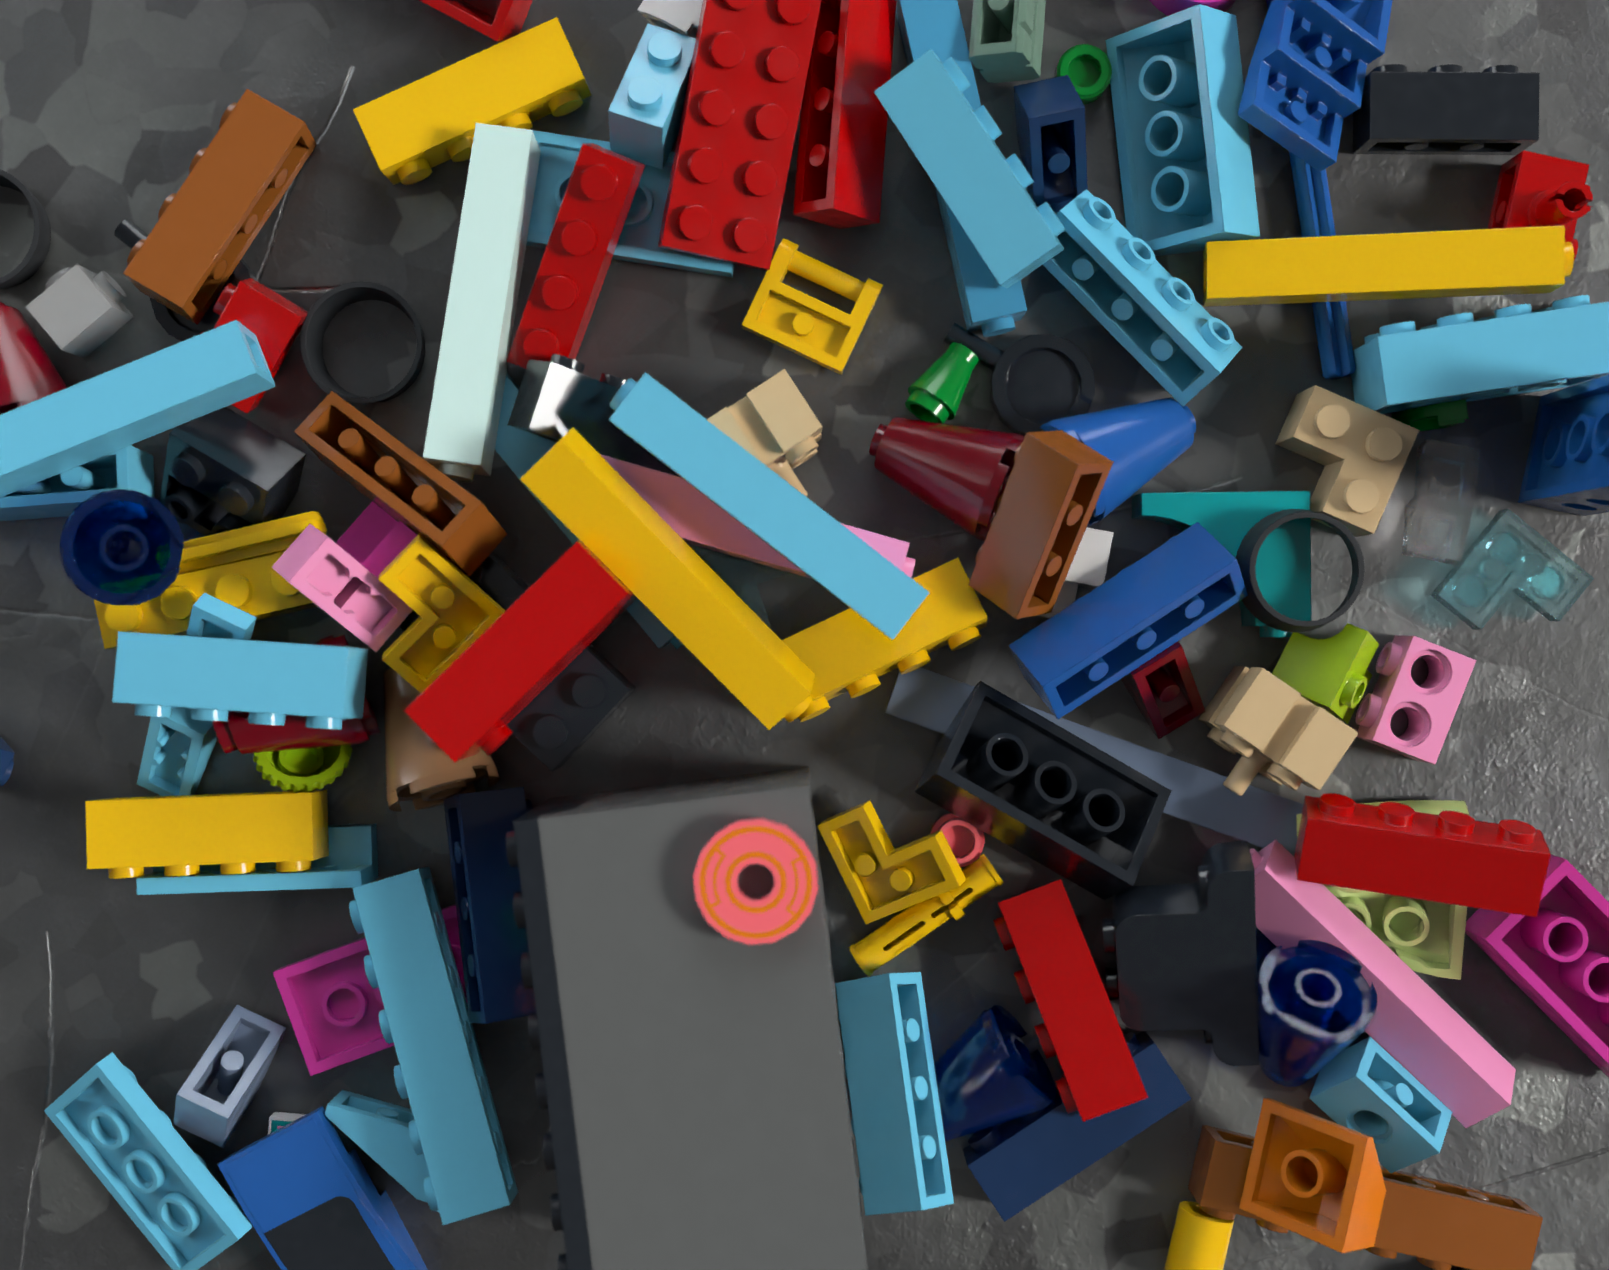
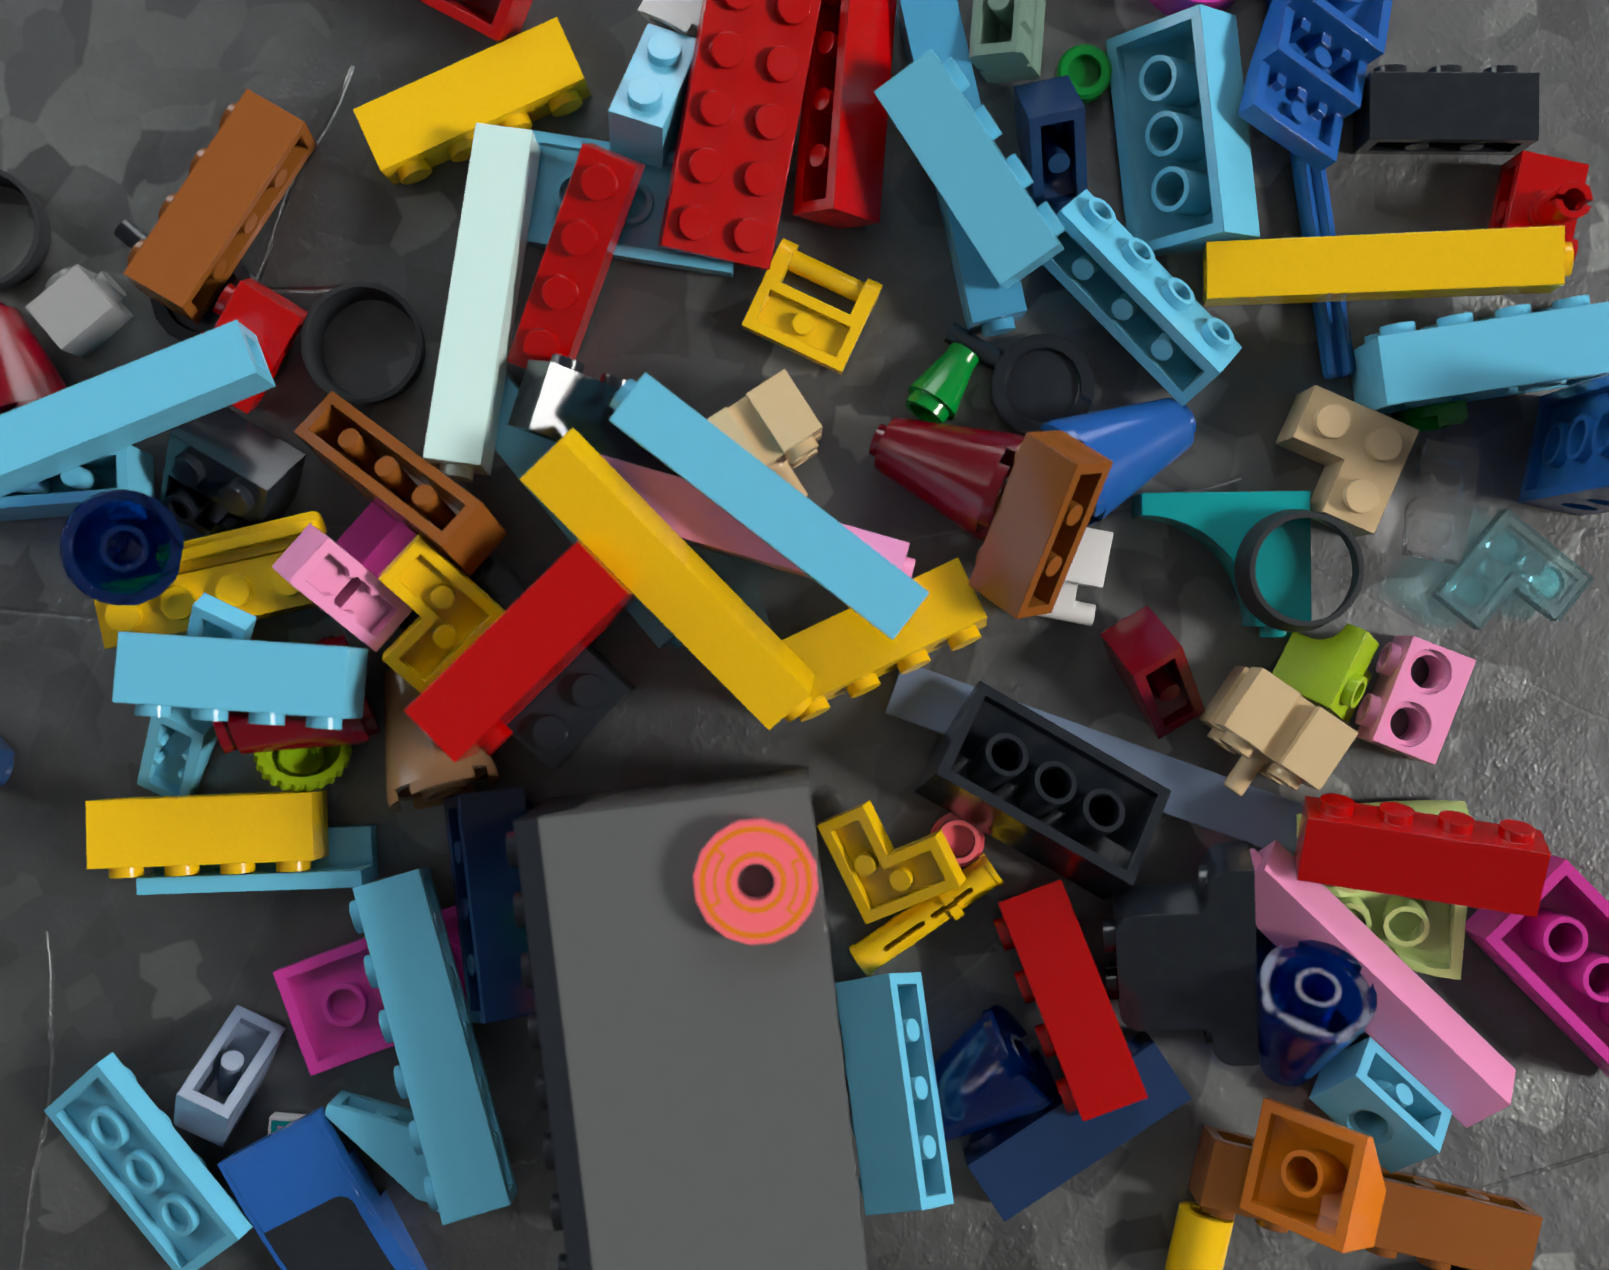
blue brick [1009,522,1248,719] -> none

